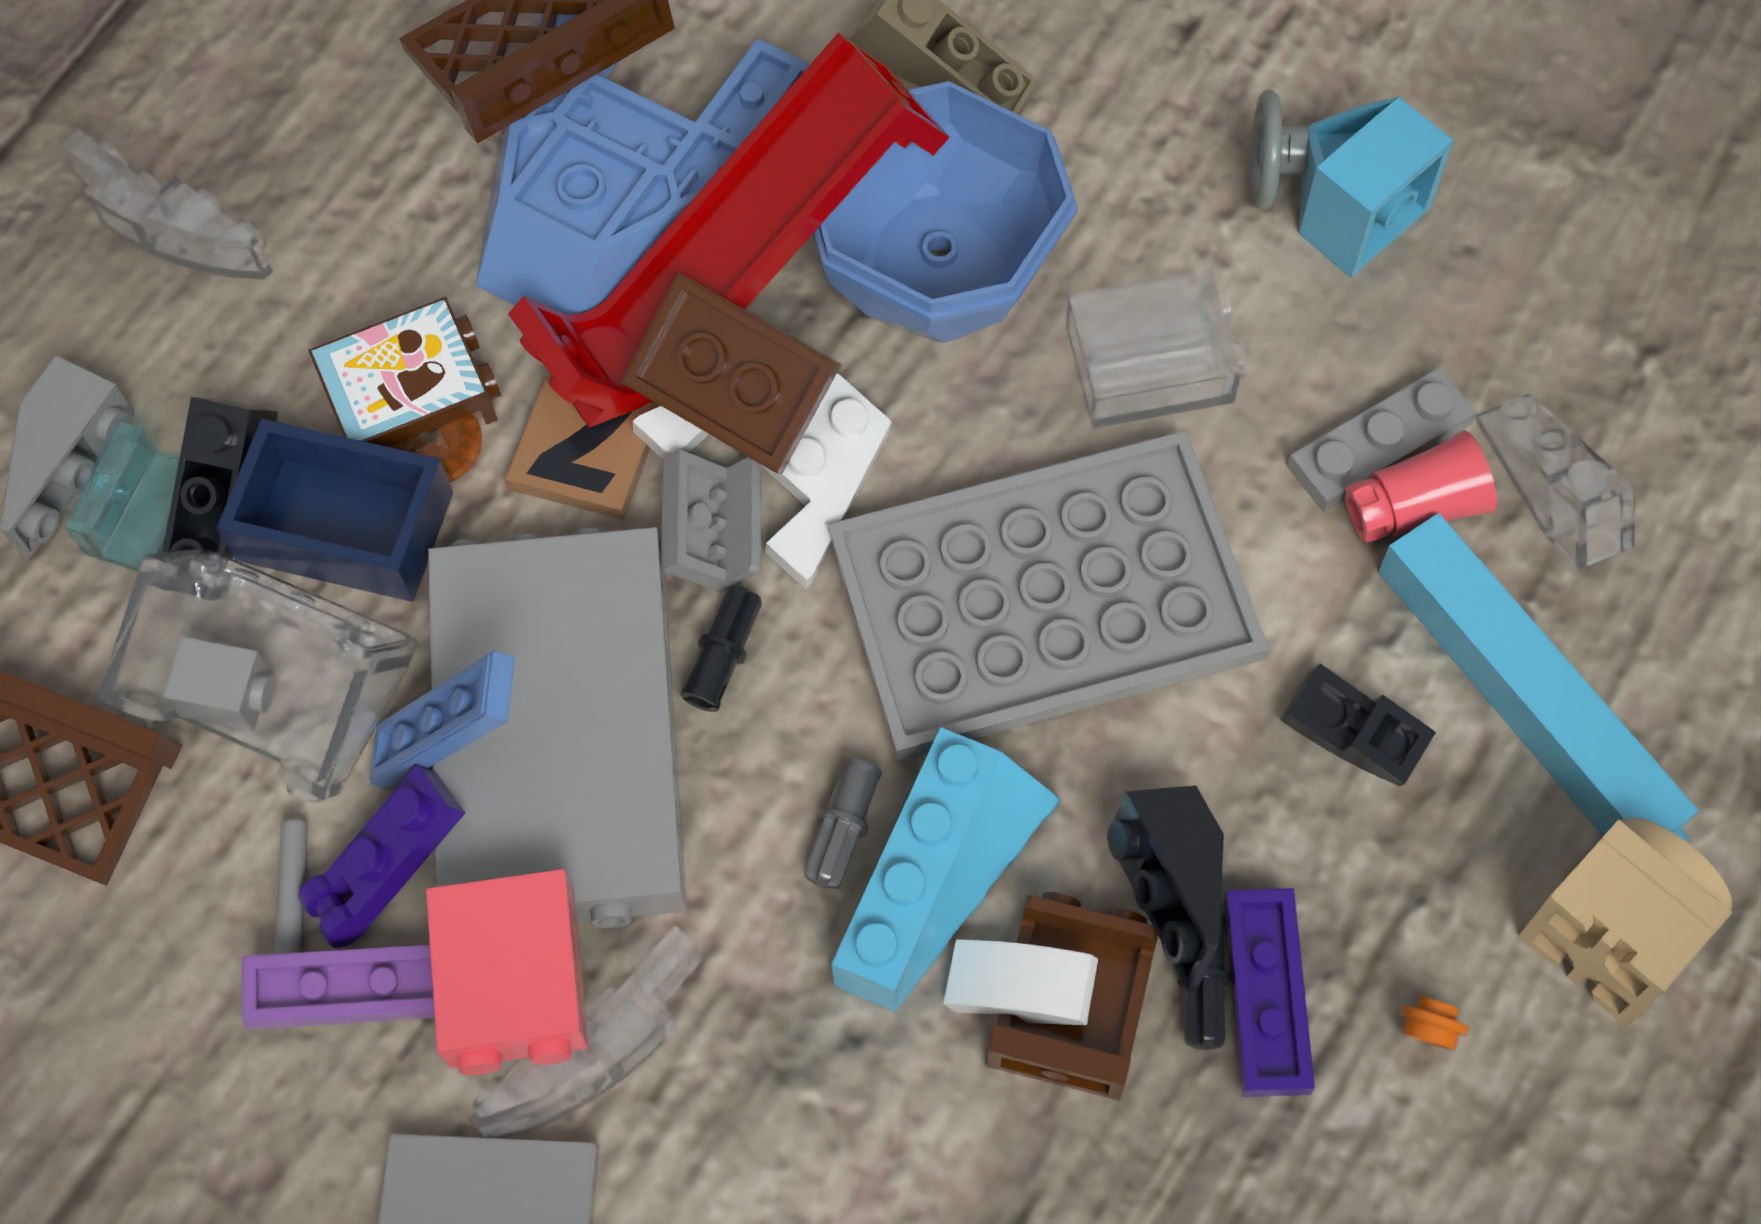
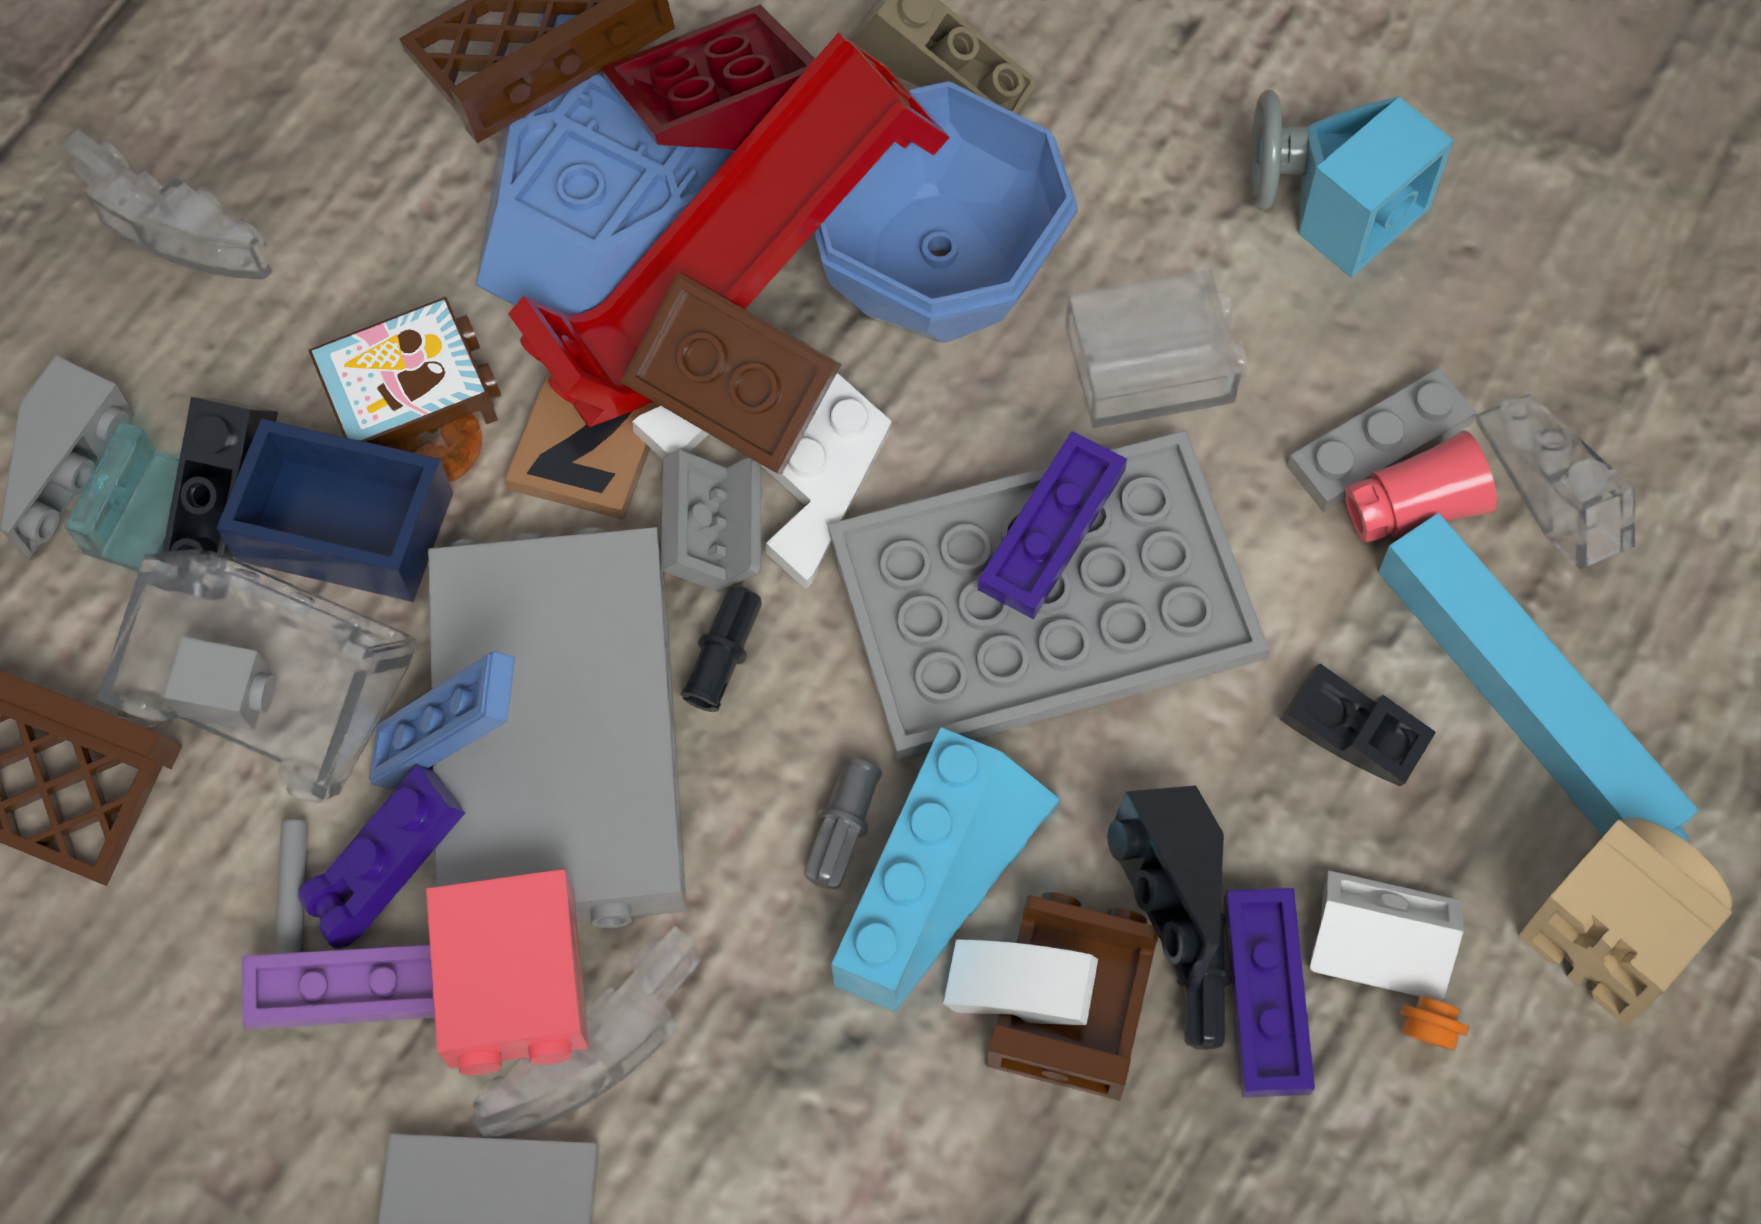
none -> dark red slope [600,4,815,150]
none -> dark purple plate [978,431,1127,620]
none -> white panel [1310,870,1463,1001]

